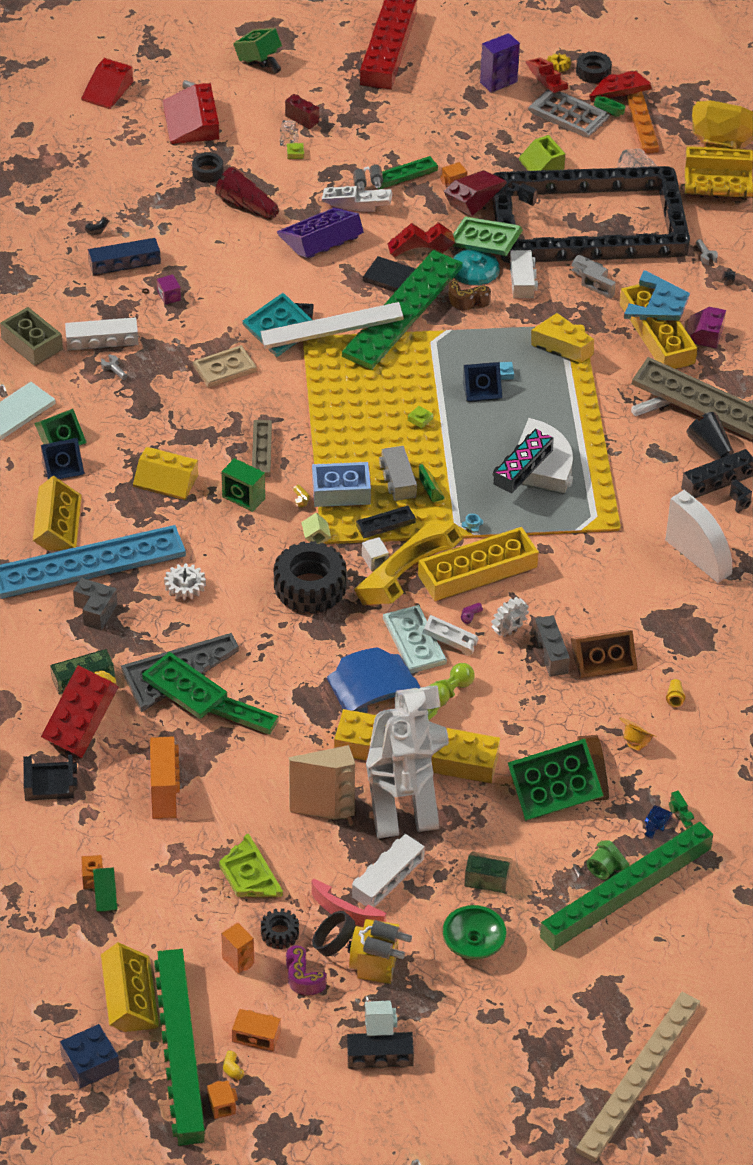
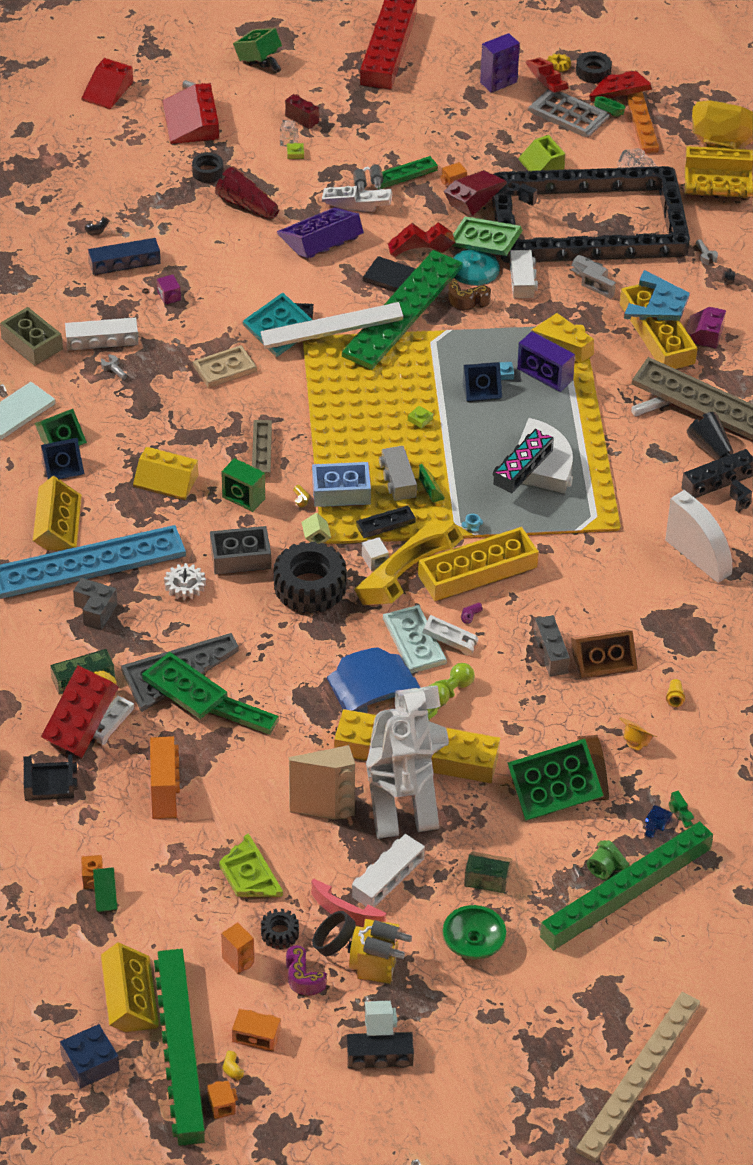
white gear [491,597,529,637] -> none
none -> white plate [92,695,134,745]
none -> dark grey brick [210,526,271,575]
none -> dark purple brick [517,331,575,392]

